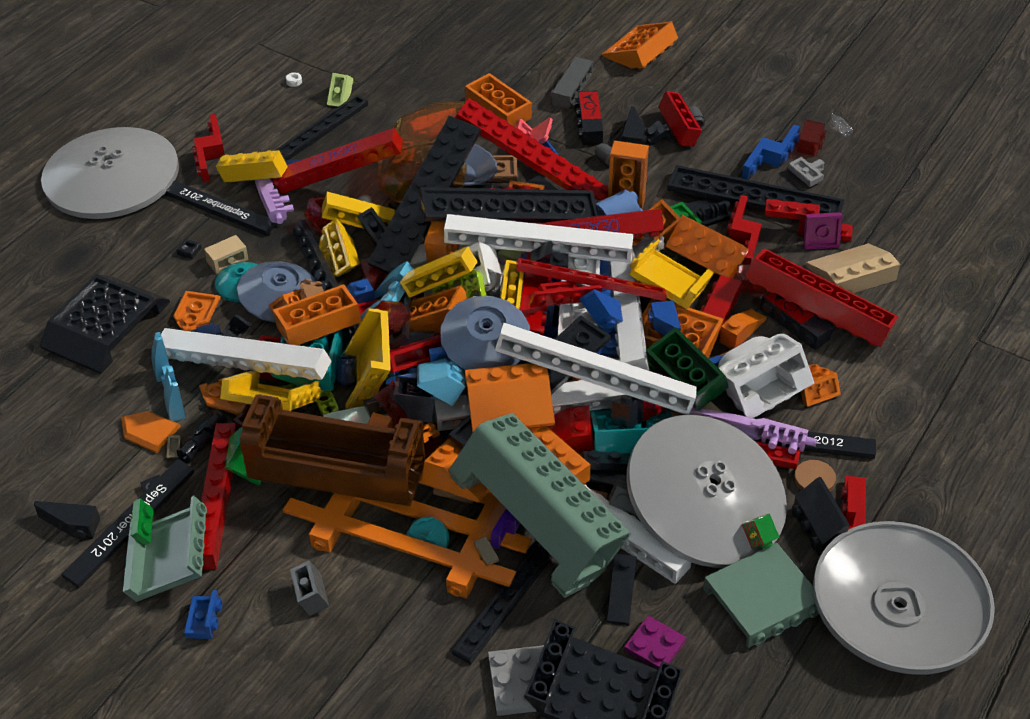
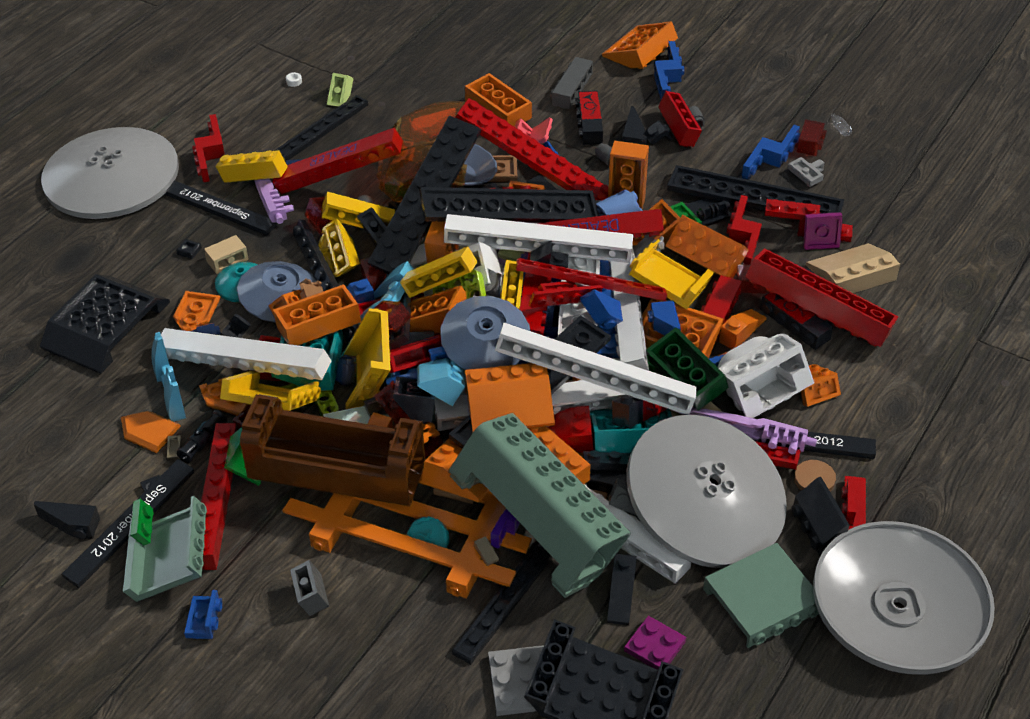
green brick [741,513,780,549] -> none
none -> blue bracket [654,41,684,100]

